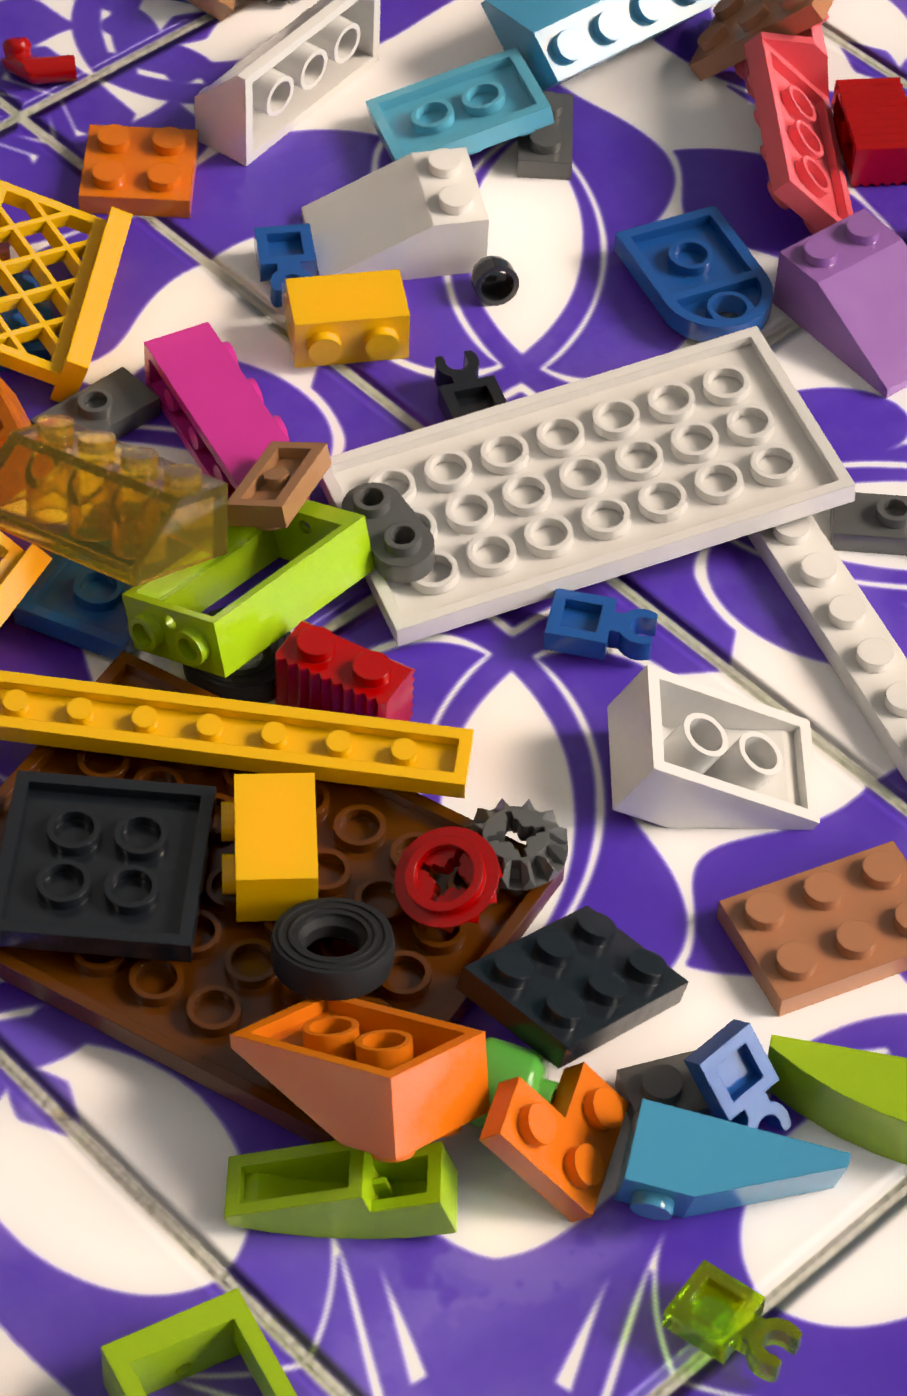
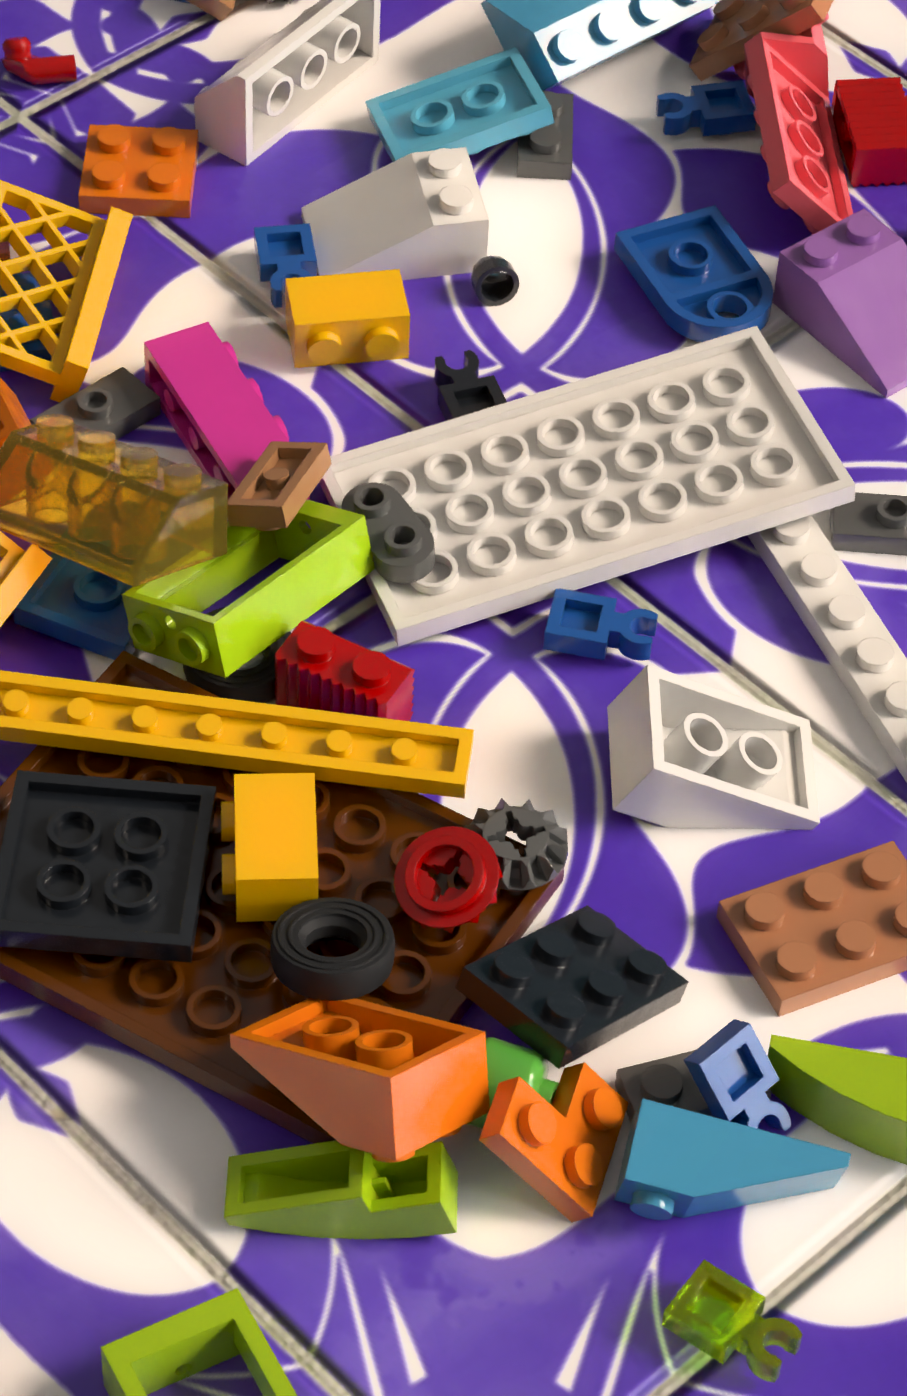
none -> blue plate [656,80,756,137]

